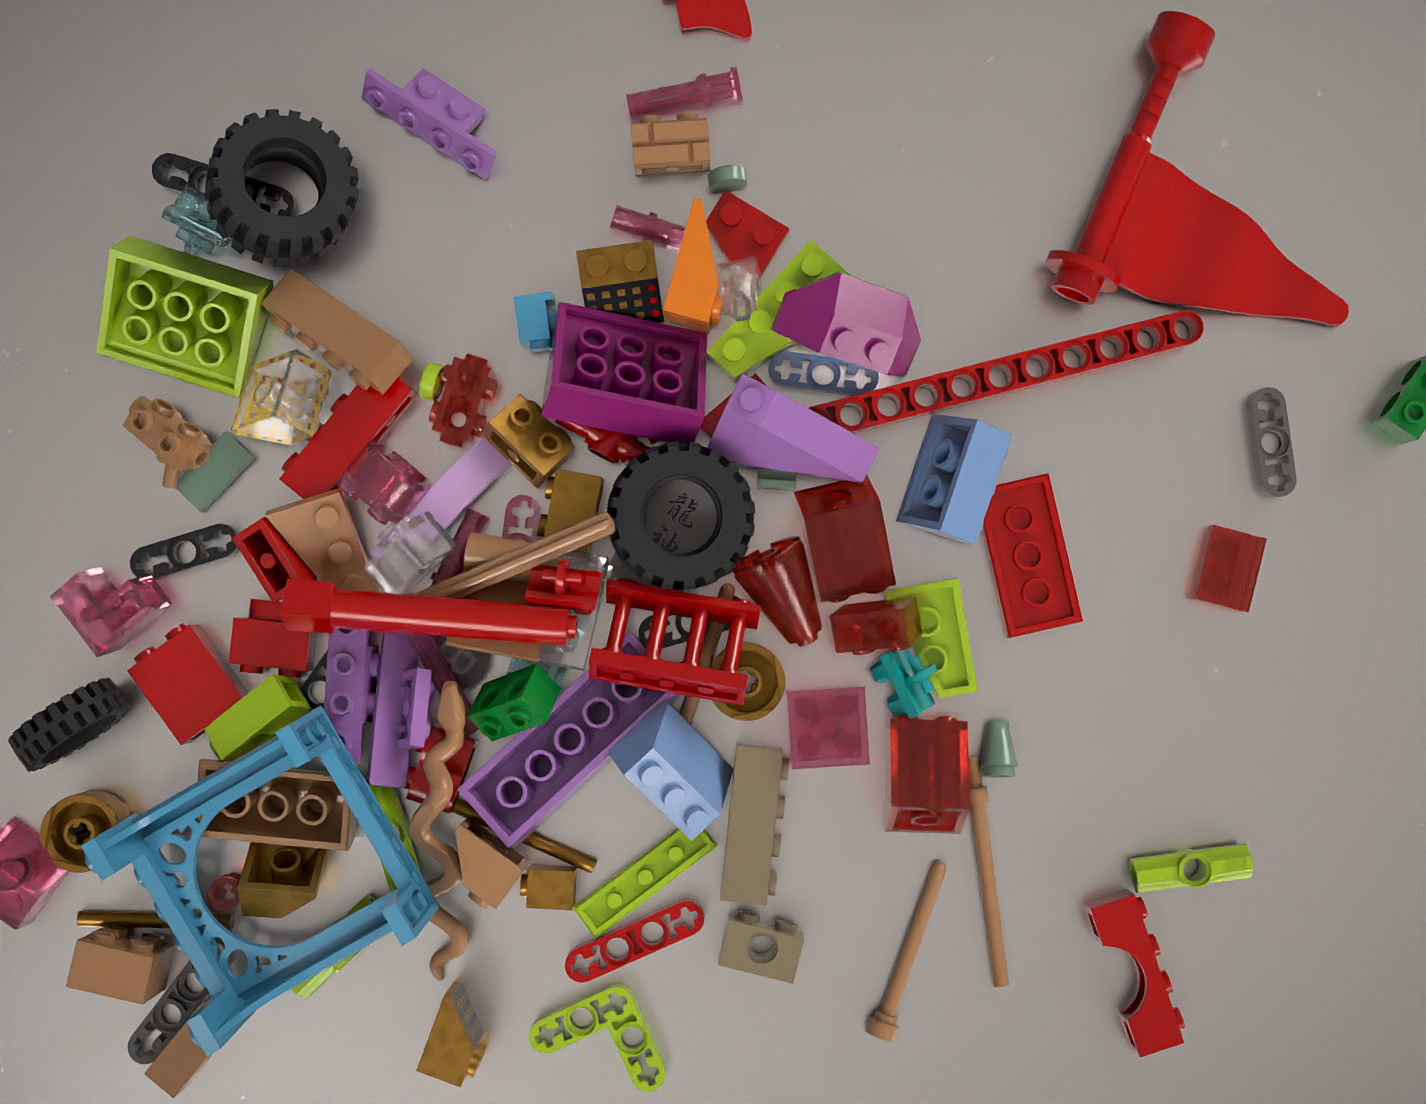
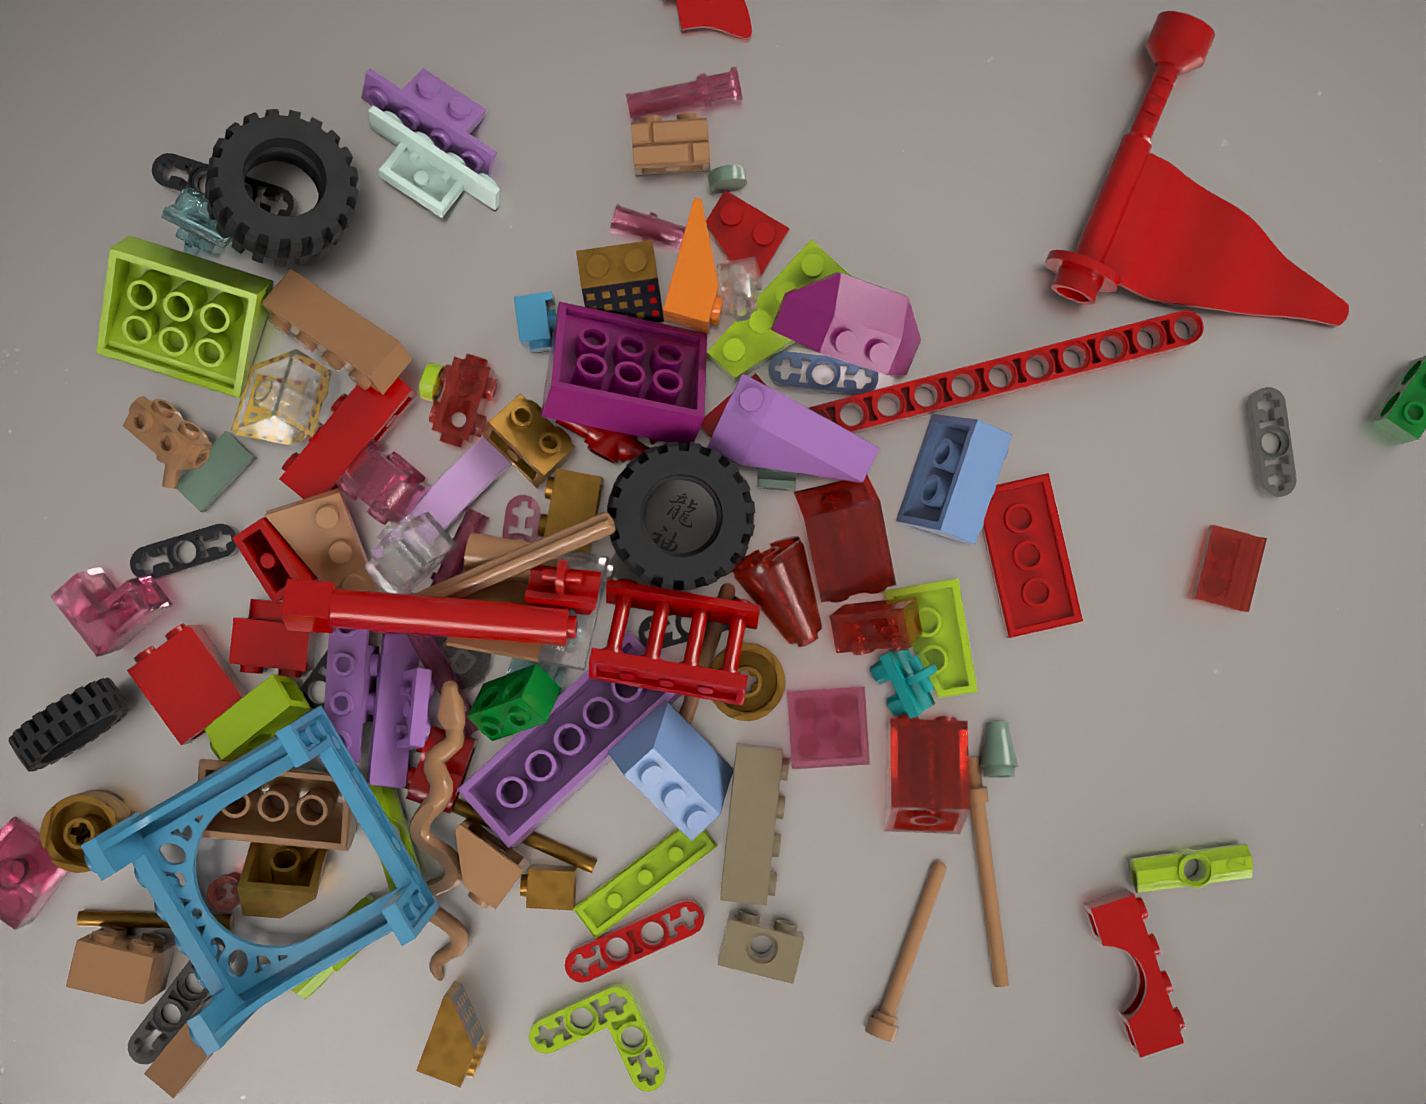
none -> light aqua bracket [368,105,500,218]

